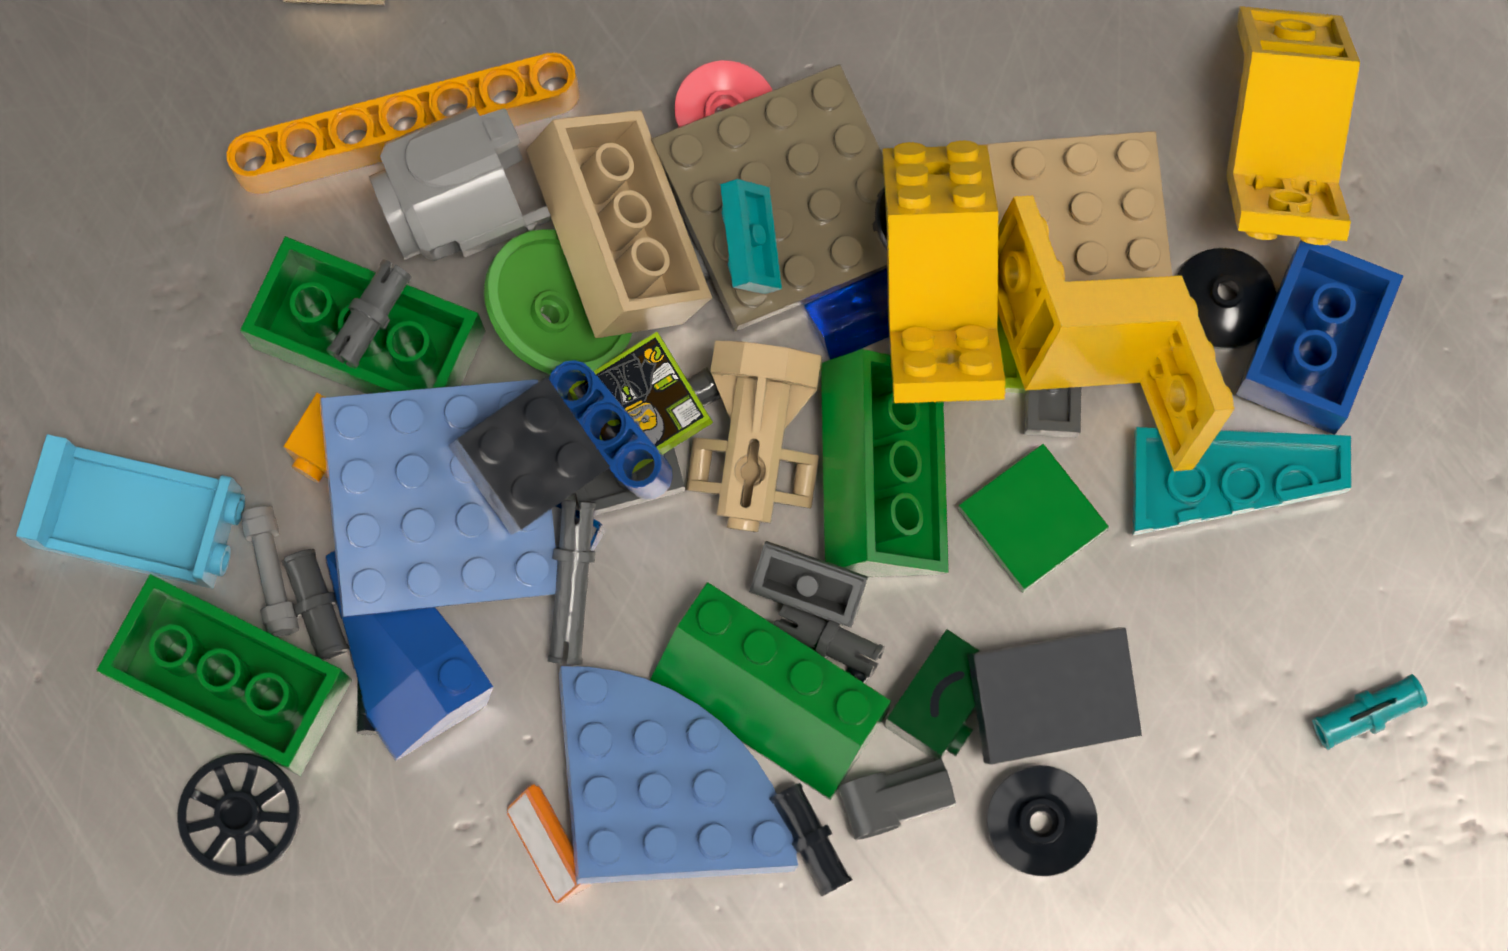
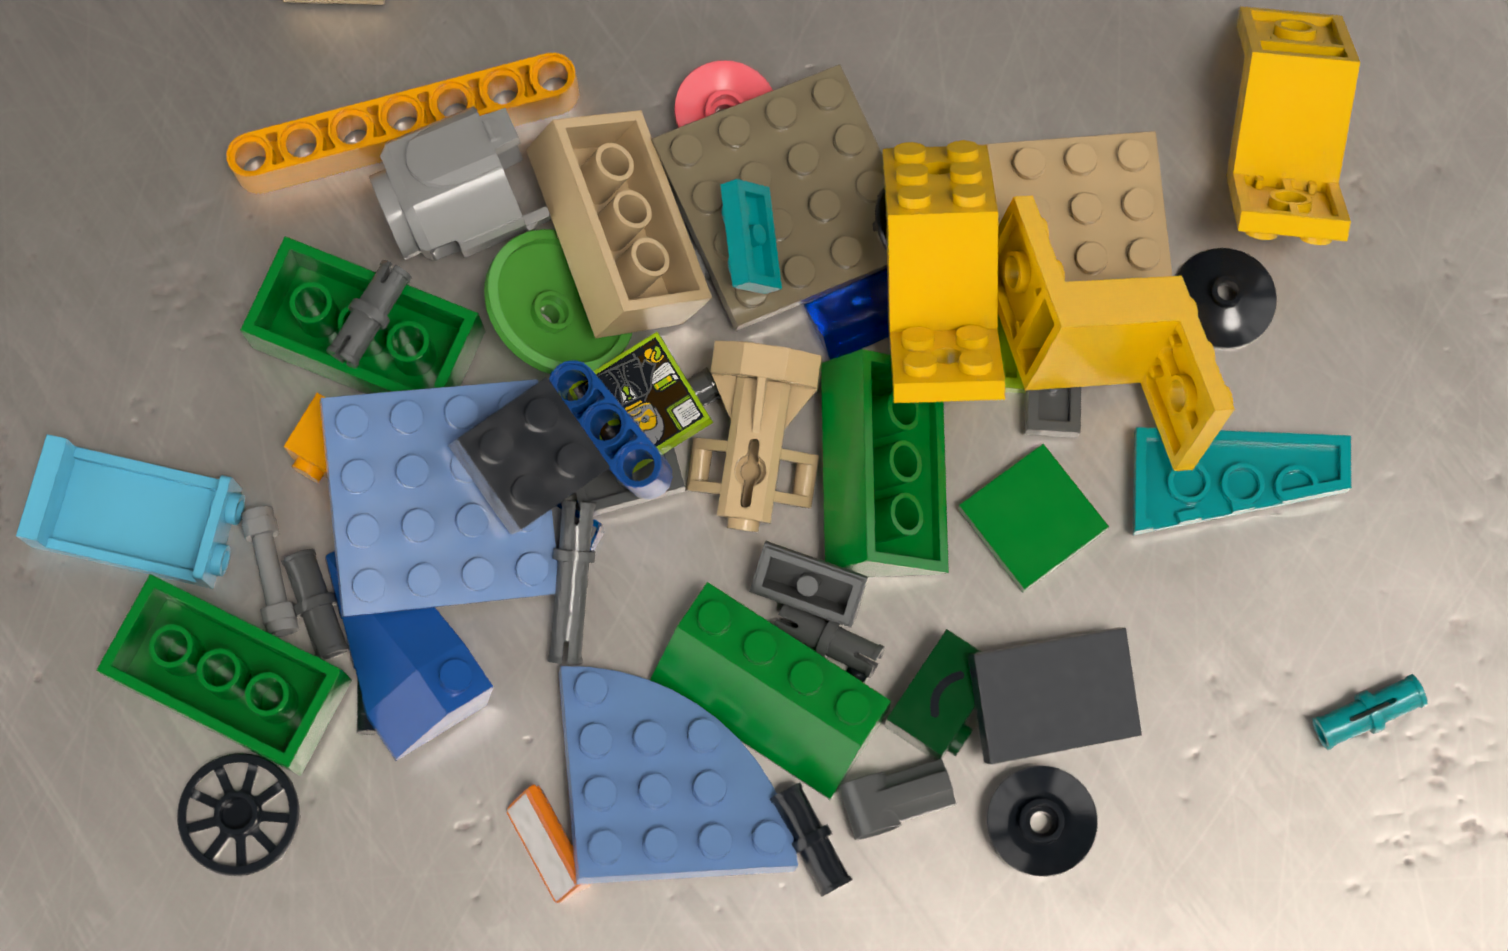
blue brick [1236,240,1403,435] -> none

